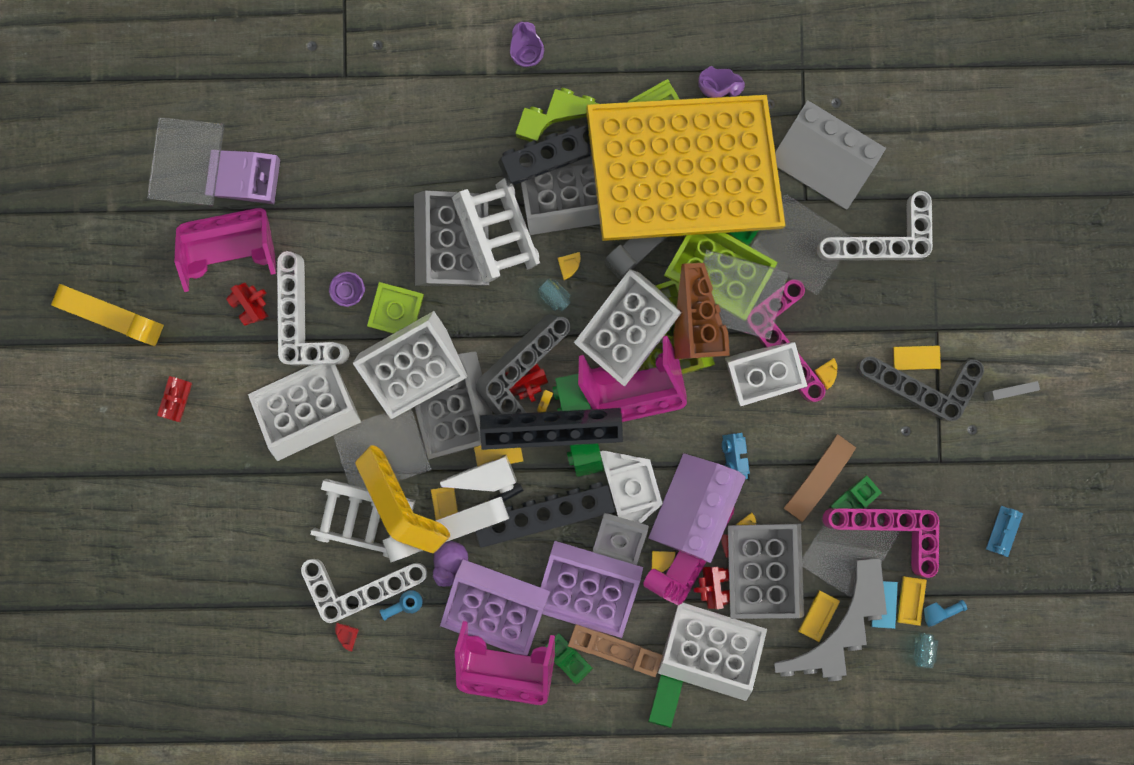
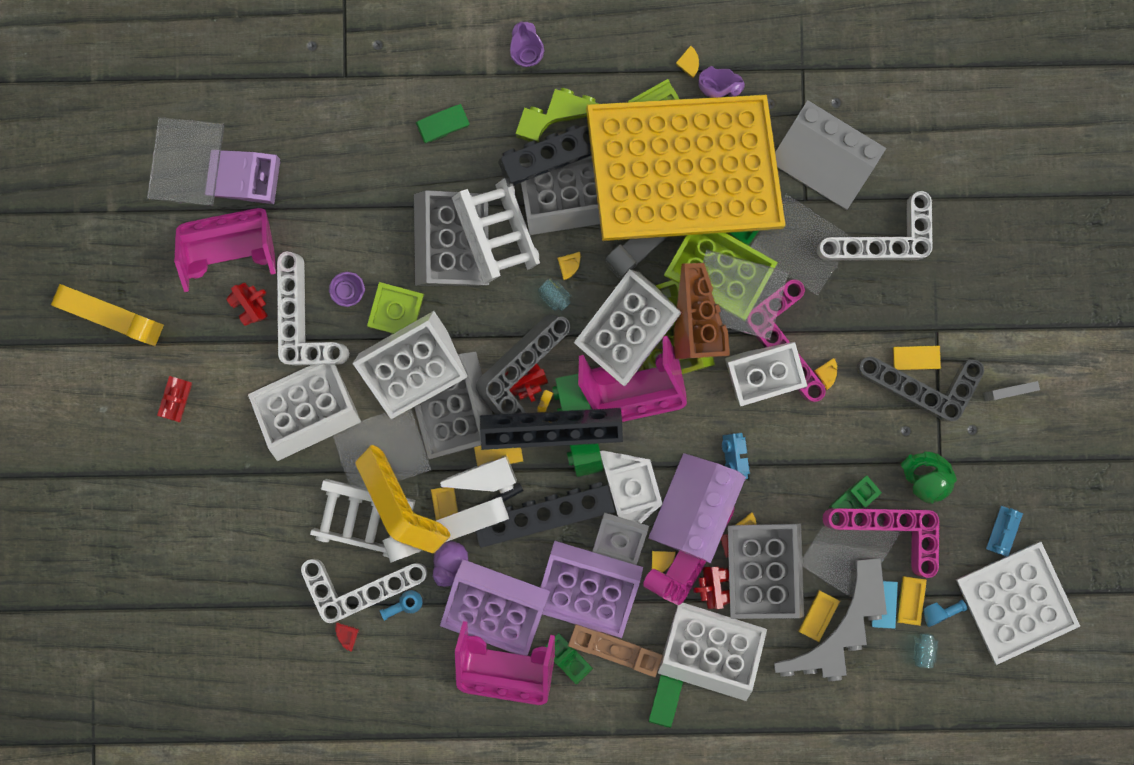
medium nougat slope [783,434,856,522] -> none
none -> green slope [416,104,470,144]
none -> yellow tile [676,46,699,78]
none -> green helmet [901,451,957,504]
none -> white plate [956,542,1080,665]

